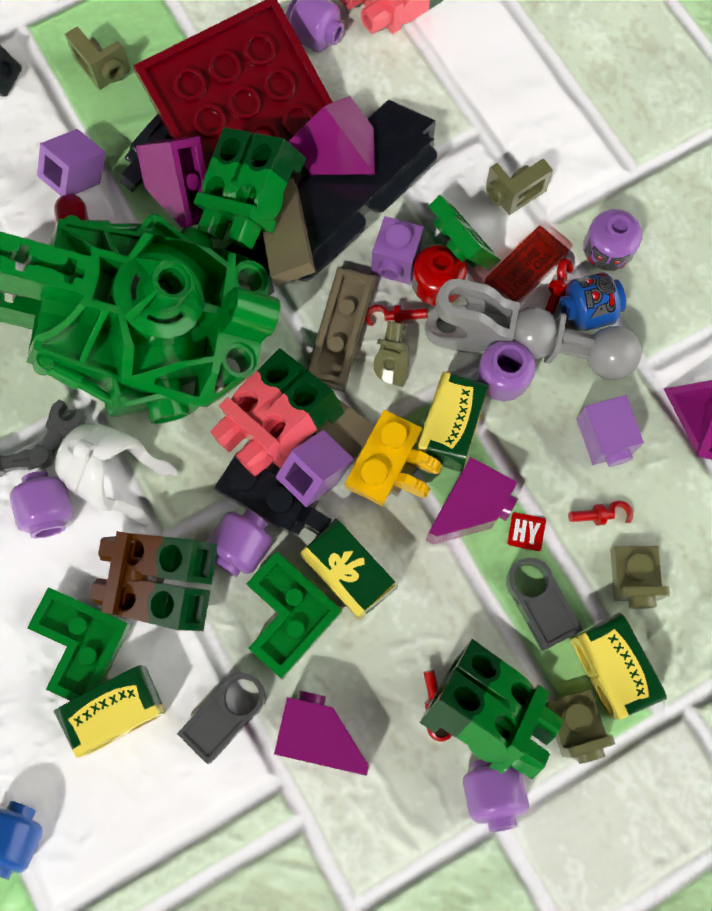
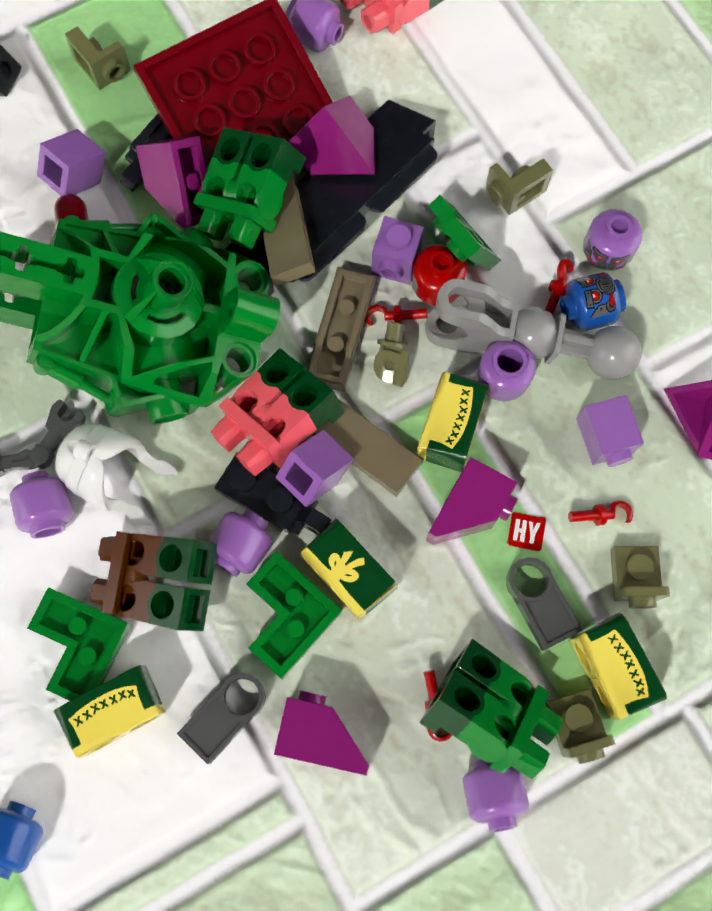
yellow hinge [345,410,443,507] -> none
clear red tile [484,225,570,303] -> none

